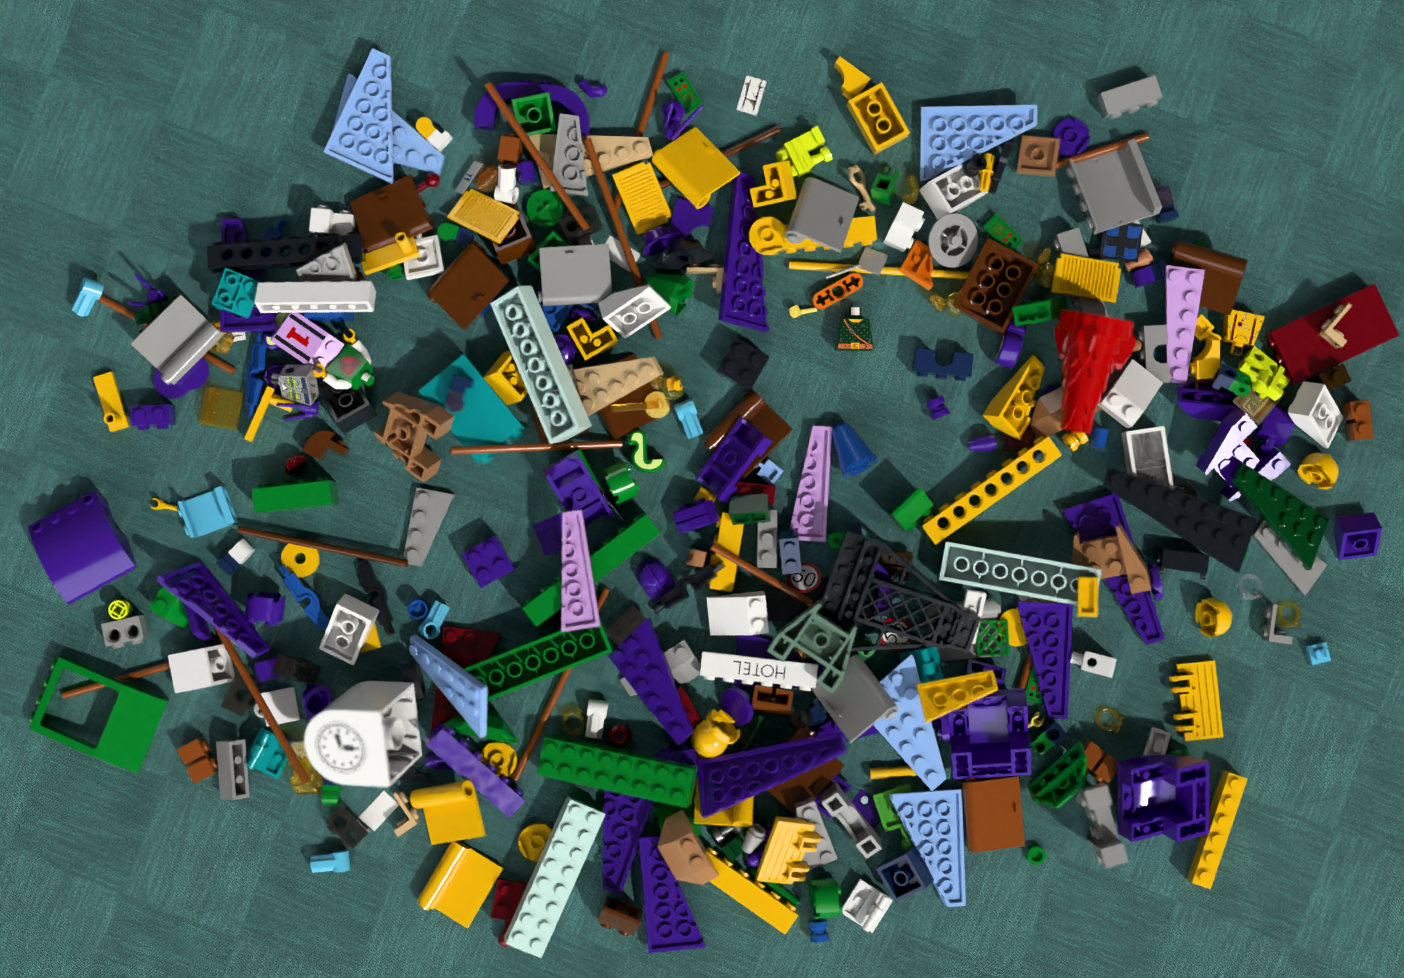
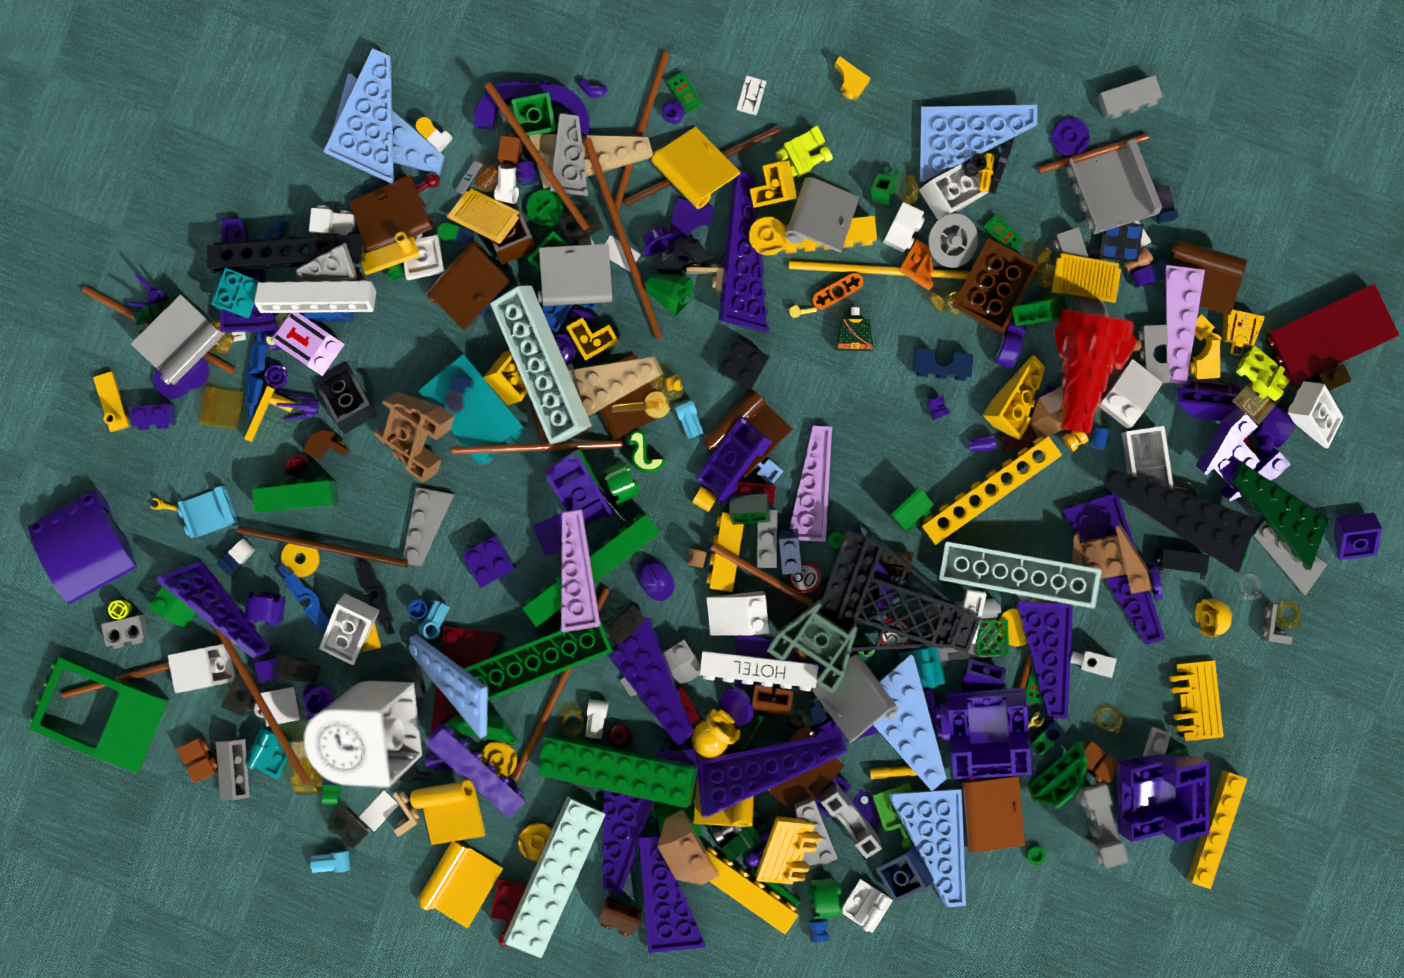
medium azure piece [72,277,104,317] -> none
dark purple tile [183,602,214,644] -> none
light grey torso [271,364,319,406] -> none
torso [312,329,375,390] -> none
white slope [598,285,671,339] -> none
yellow window [612,161,672,235] -> none
black piece [652,560,726,614] -> none
dark purple plant [663,102,704,141] -> none
dark purple brick [673,498,719,534] -> none
light grey cone [741,824,766,854] -> none
light grey piece [825,247,888,279] -> none
blue cone [832,422,878,478] -> none
yellow brick [847,82,910,155] -> none
tan piece [848,165,876,212] -> none
yellow wing [916,670,998,723] -> none
medium nougat tile [1016,135,1060,177] -> none
yellow tile [1078,577,1098,617] -> none
leg [1212,363,1252,397] -> none
yellow cylinder [1298,453,1339,490] -> none
medium azure tile [1306,642,1331,665] -> none
tan bracket [1319,303,1352,349] -> none
dark orange piece [1343,400,1374,442] -> none

